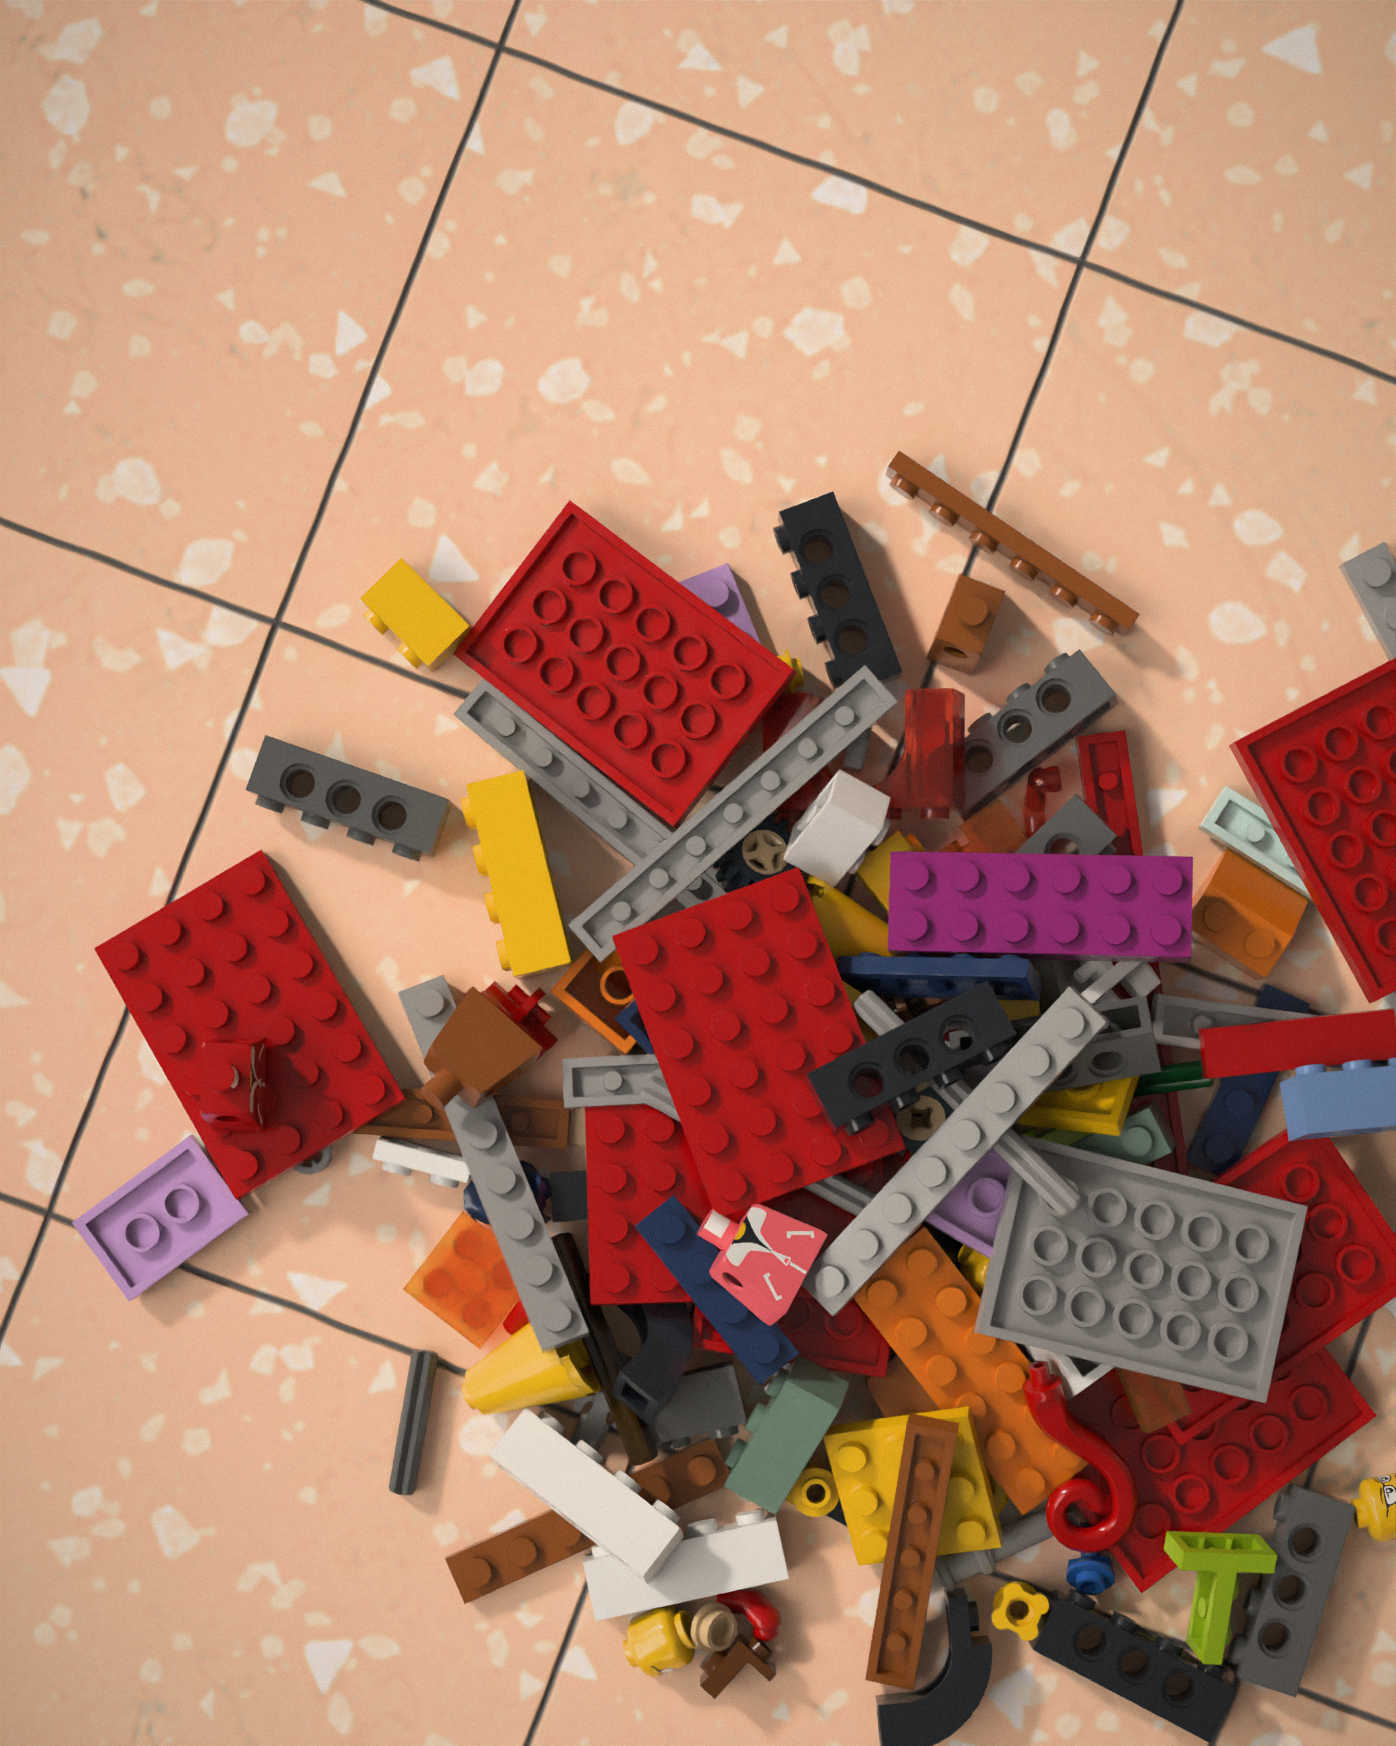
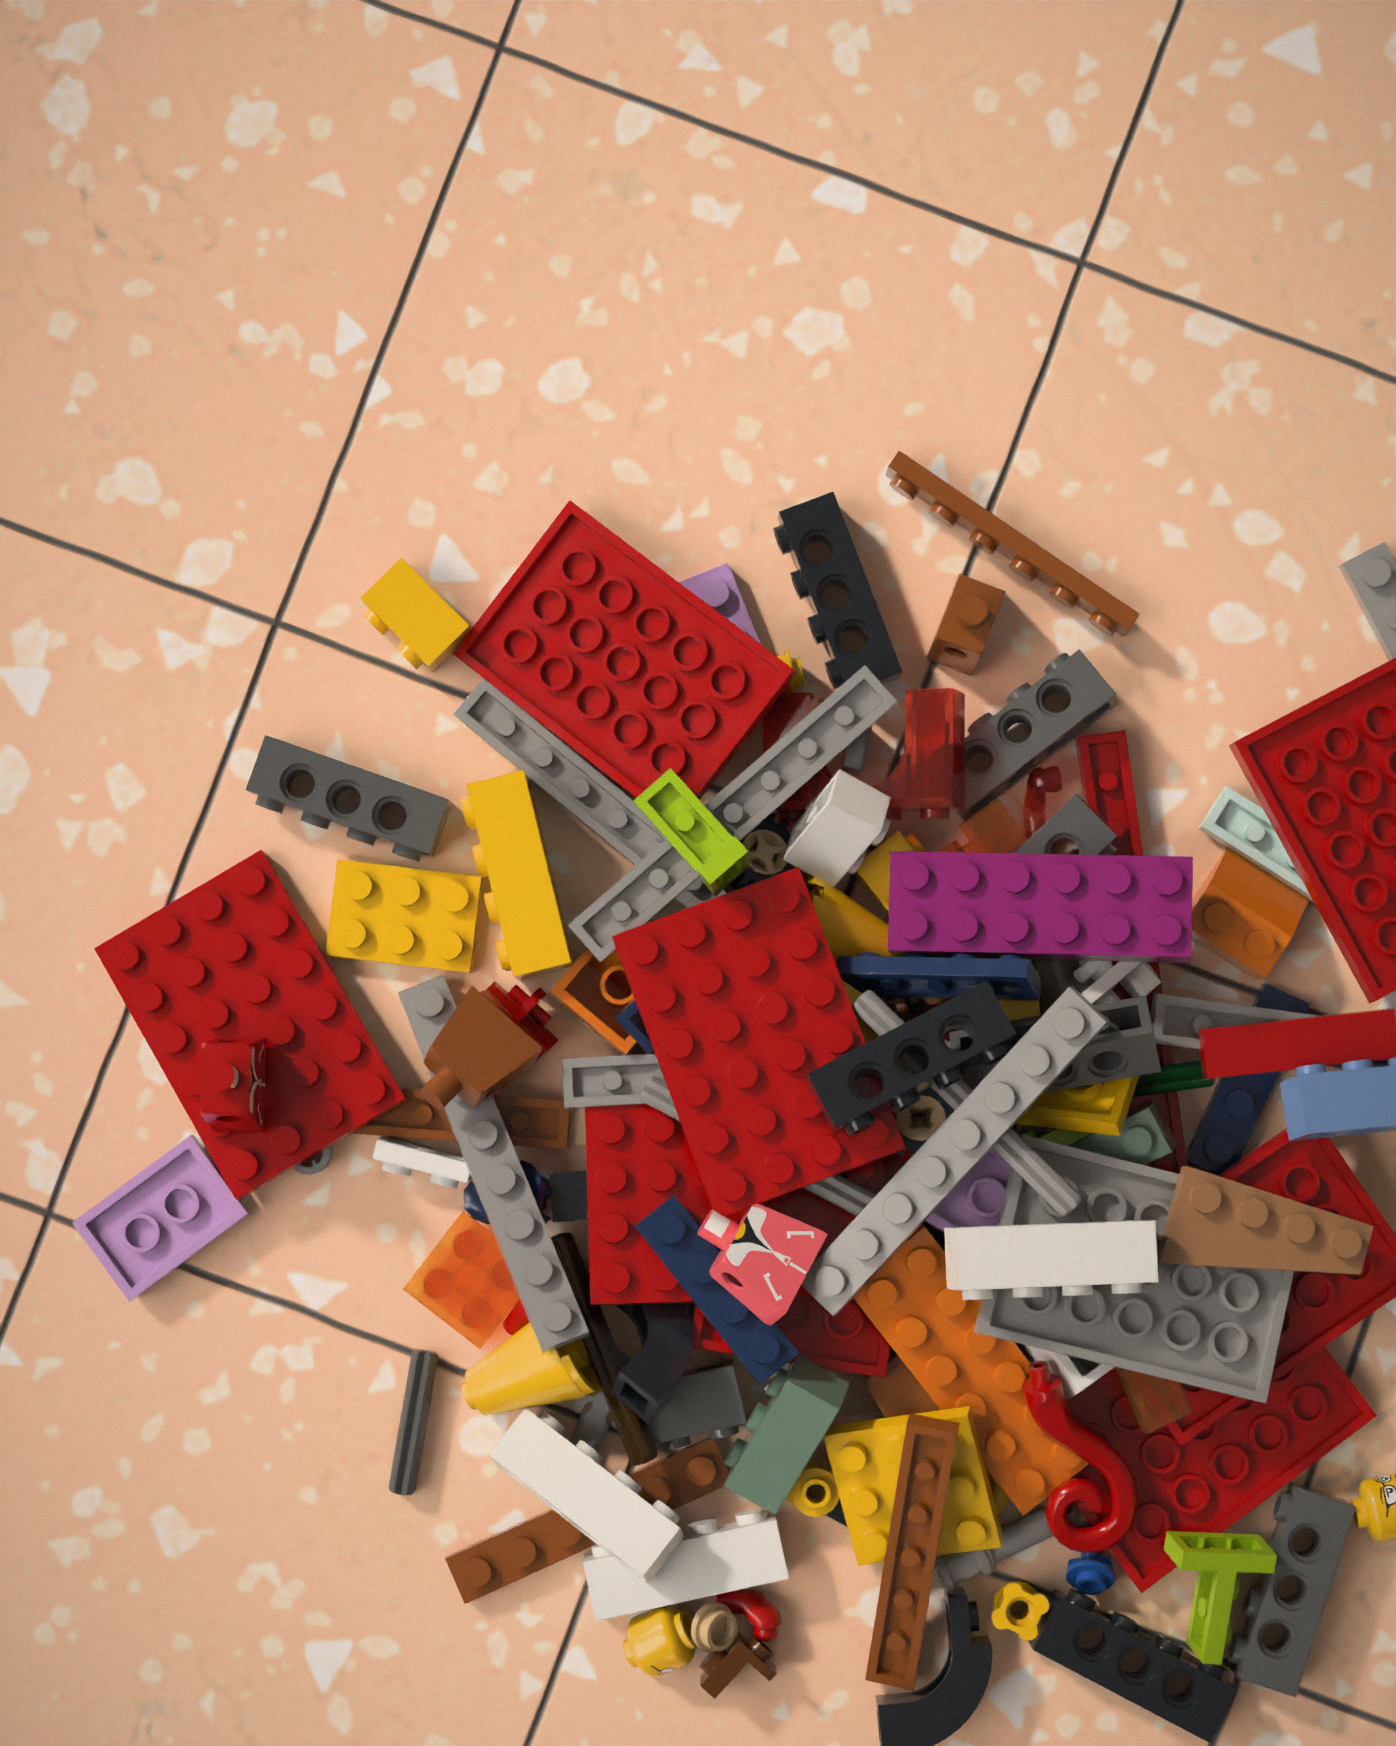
none -> yellow plate [325,859,483,973]
none -> lime bracket [633,768,752,897]
none -> white brick [944,1220,1159,1300]
none -> medium nougat wing [1157,1166,1374,1275]

